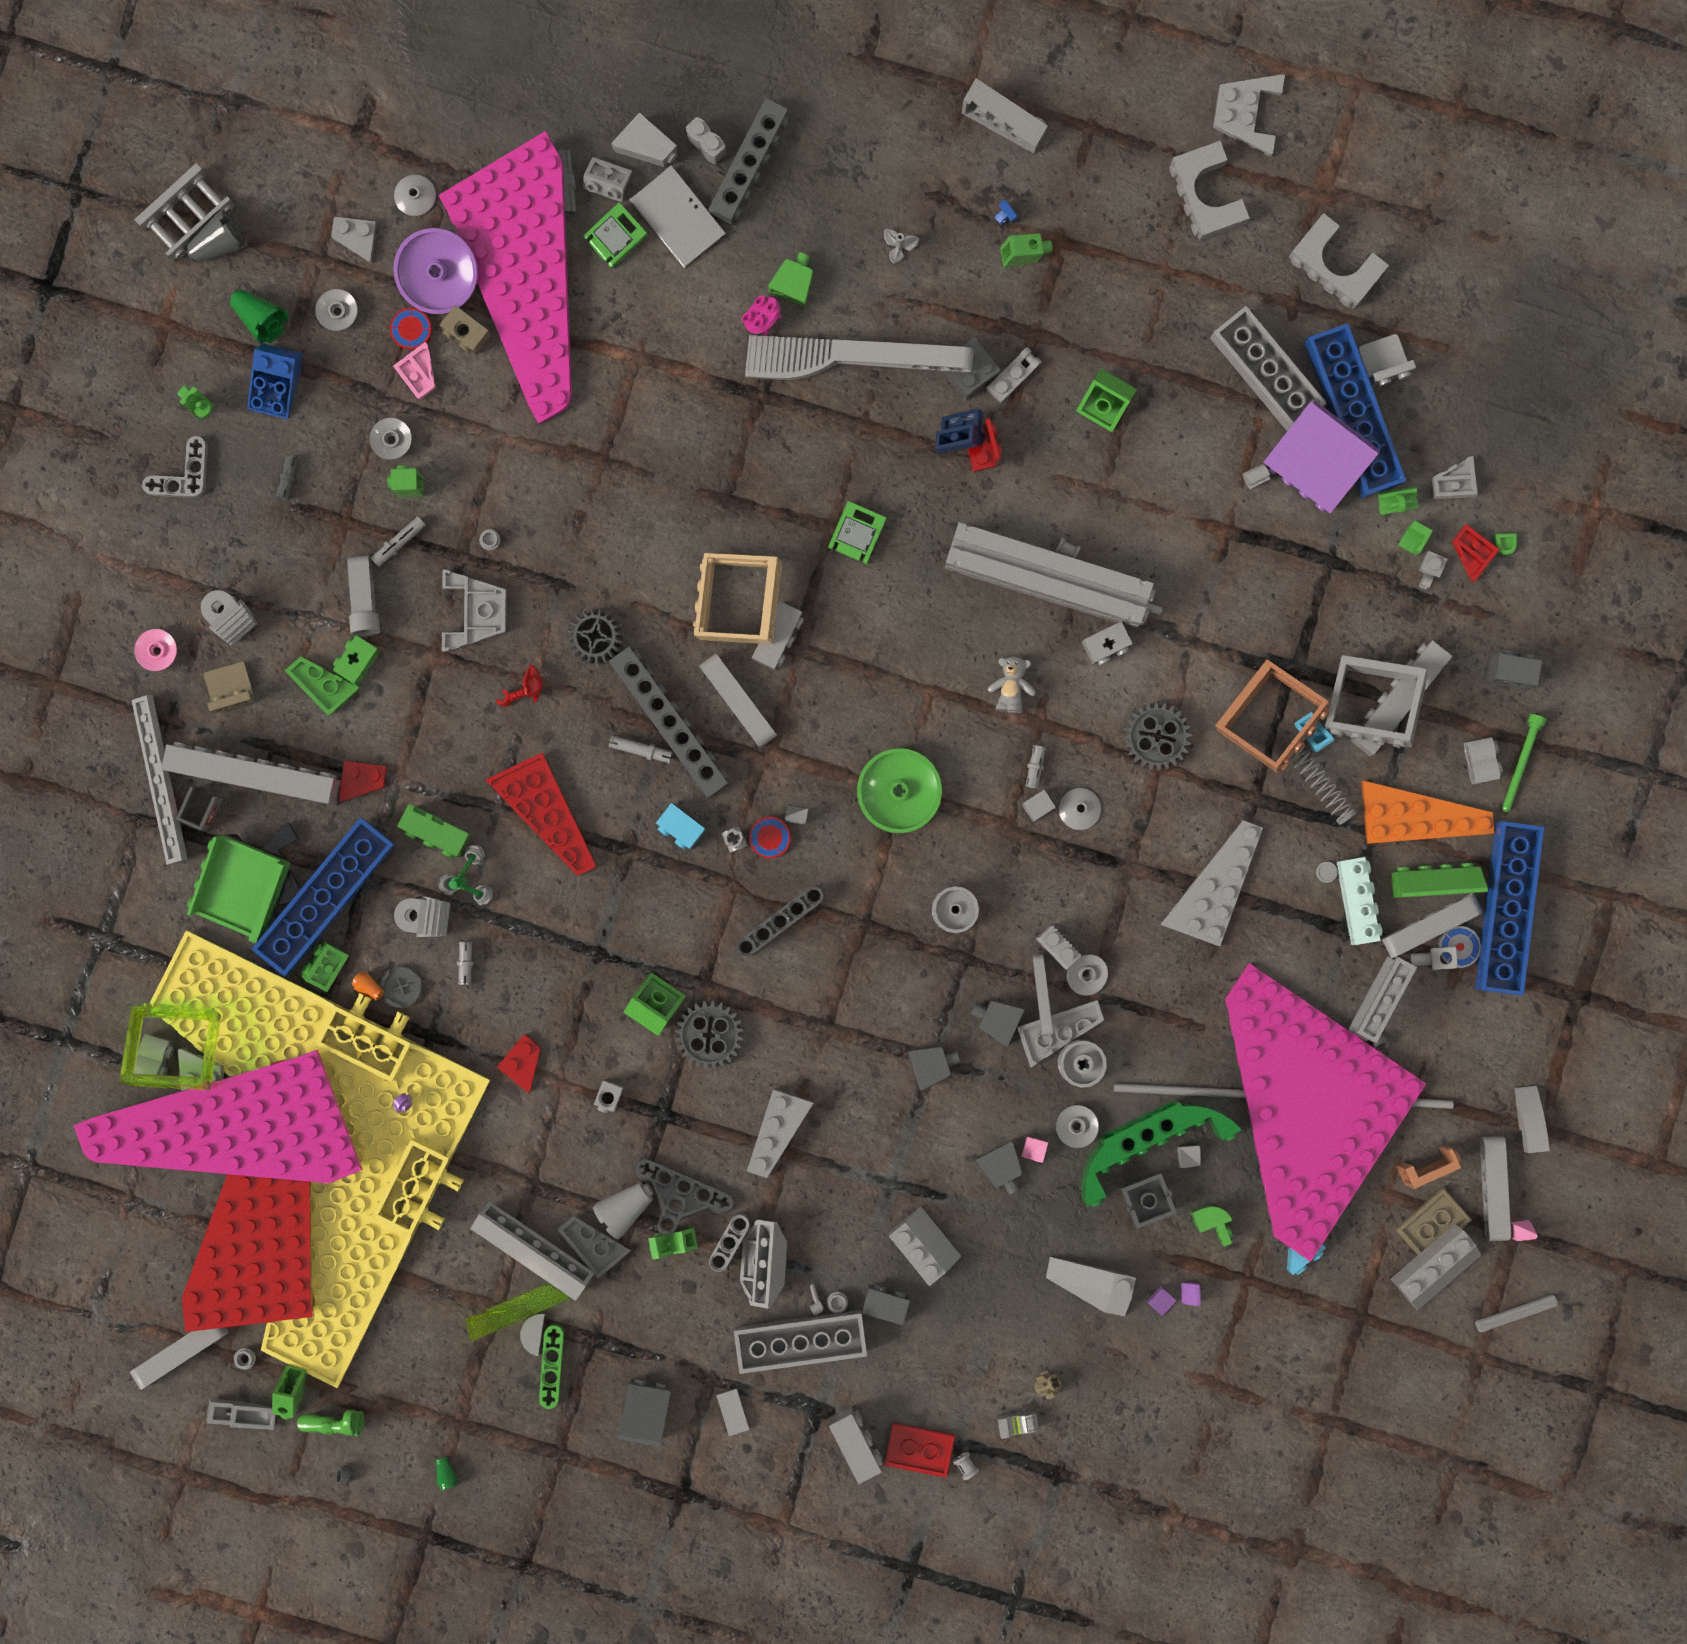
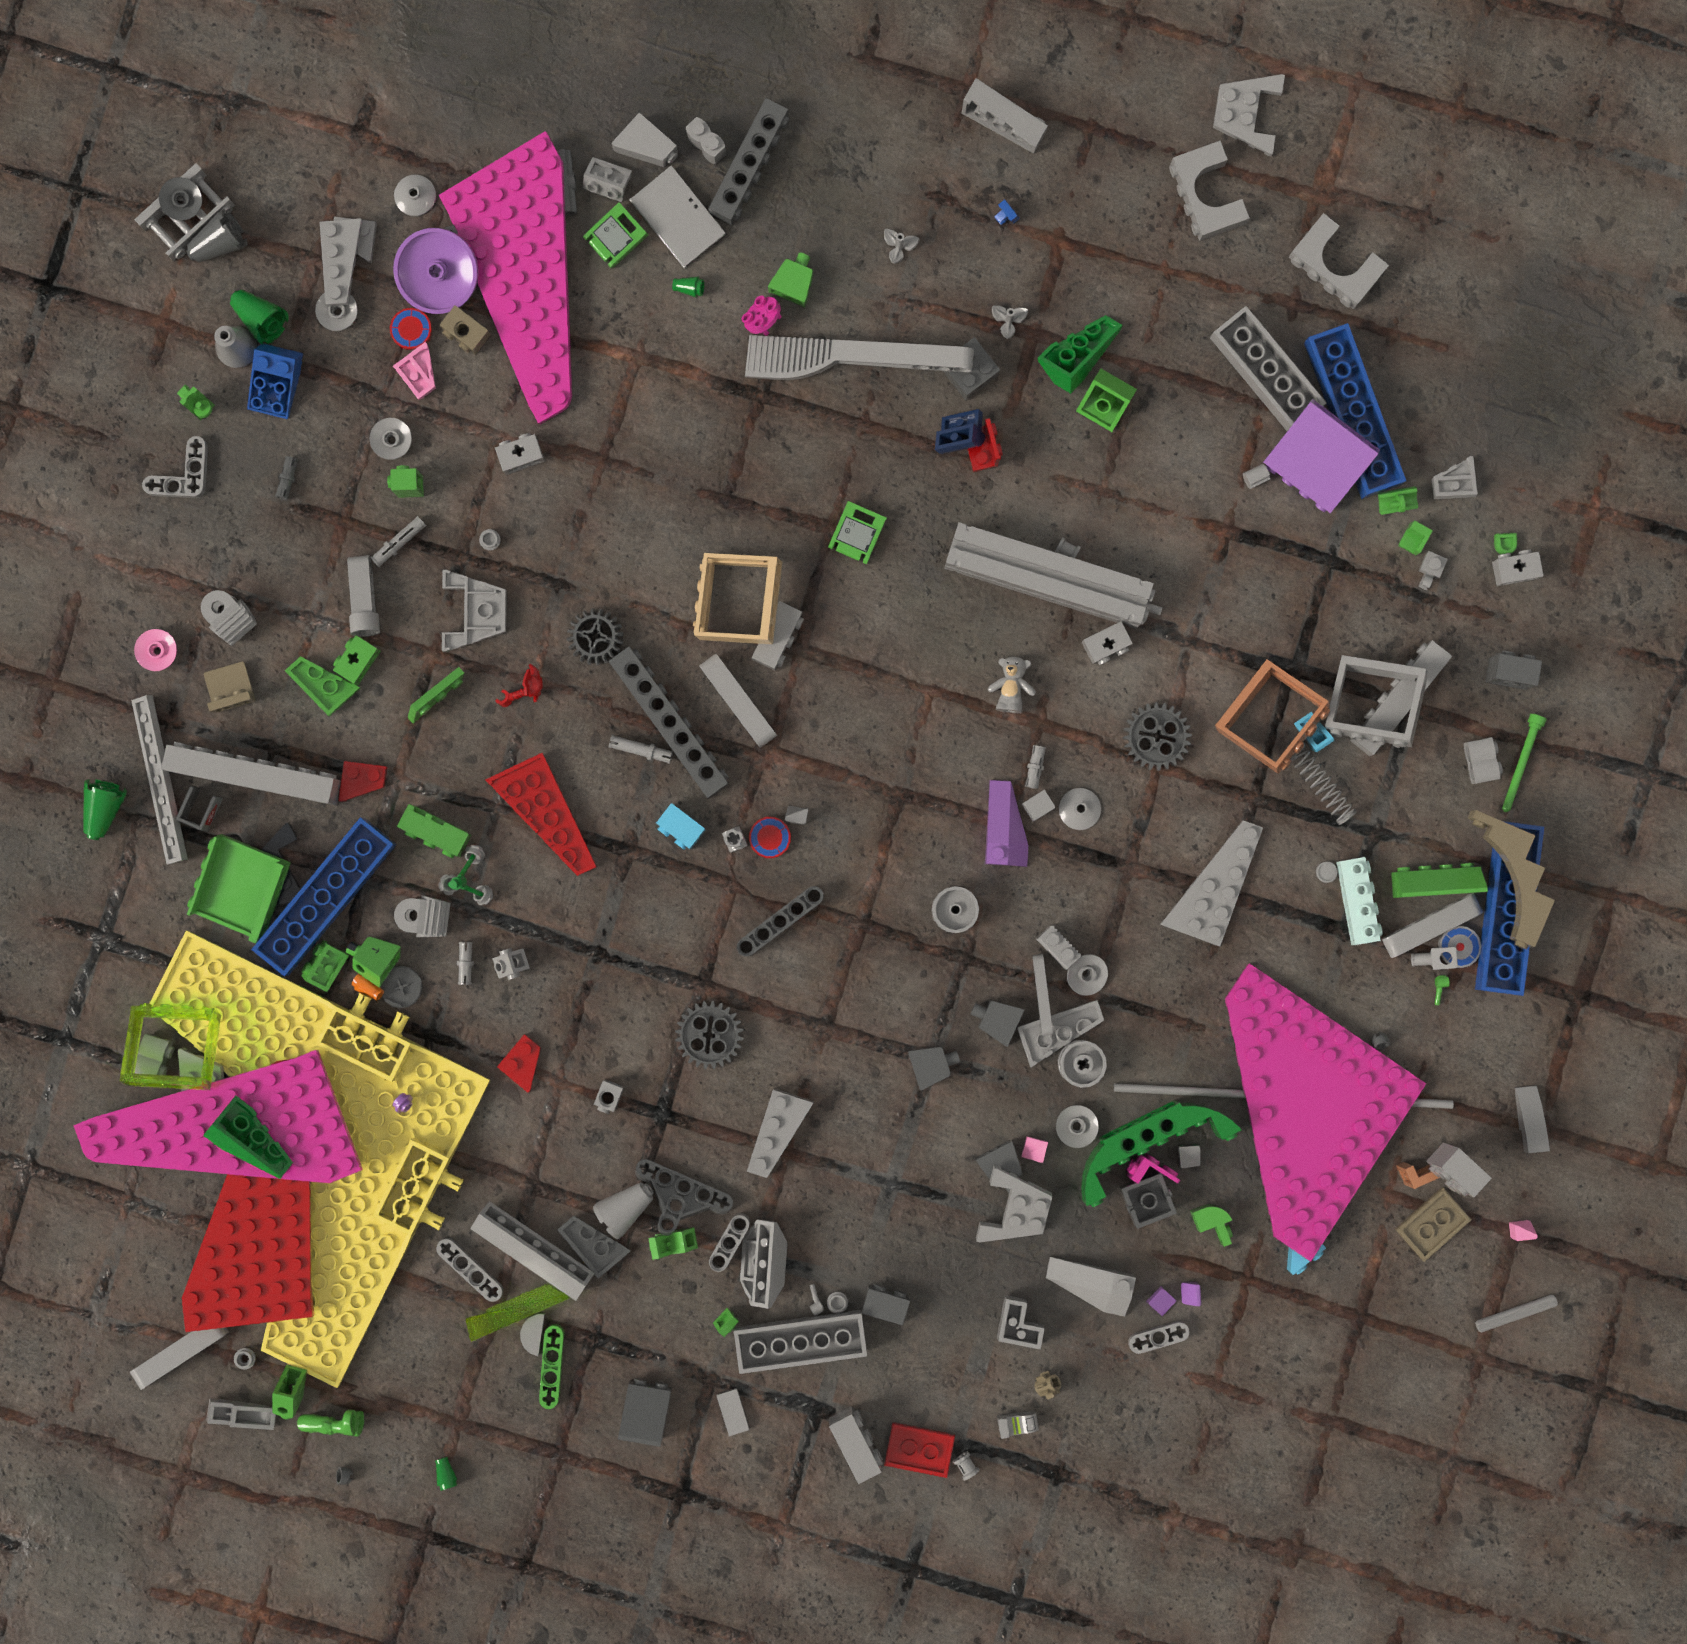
bright green slope [623,973,686,1036] -> none
bright green dish [857,748,942,833] -> none
light grey slope [888,1207,961,1286] -> none
light grey plate [986,347,1042,404] -> none
bright green torso [1000,234,1053,268] -> none
light grey fence [1348,957,1417,1043] -> none
light grey bracket [1358,334,1416,387] -> none
orange wing [1361,781,1495,844] -> none
light grey slope [1391,1224,1481,1311] -> none
red wing [1451,524,1500,582] -> none
light grey beam [1480,1136,1511,1241] -> none
none -> green cone [83,779,128,840]
none -> dark grey dish [159,177,202,221]
none -> green wedge [203,1095,293,1179]
none -> light grey cone [215,326,257,368]
none -> light grey wing [320,218,363,307]
none -> bright green torso [346,937,401,988]
none -> bright green wing [408,667,464,724]
none -> light grey beam [436,1238,504,1302]
none -> light grey brick [492,948,530,980]
none -> light grey brick [495,433,545,475]
none -> green cone [672,277,705,298]
none -> bright green plate [713,1308,739,1337]
none -> light grey wing [976,1165,1053,1242]
none -> medium lavender wedge [985,780,1028,867]
none -> light grey plant [992,305,1028,339]
none -> light grey brick [997,1295,1045,1350]
none -> green wedge [1038,315,1122,394]
none -> dark pink bracket [1126,1153,1180,1184]
none -> light grey beam [1128,1321,1189,1354]
none -> light grey brick [1426,1143,1492,1197]
none -> bright green hand [1434,975,1449,1005]
none -> dark tan arch [1468,810,1555,950]
none -> light grey brick [1492,549,1544,587]

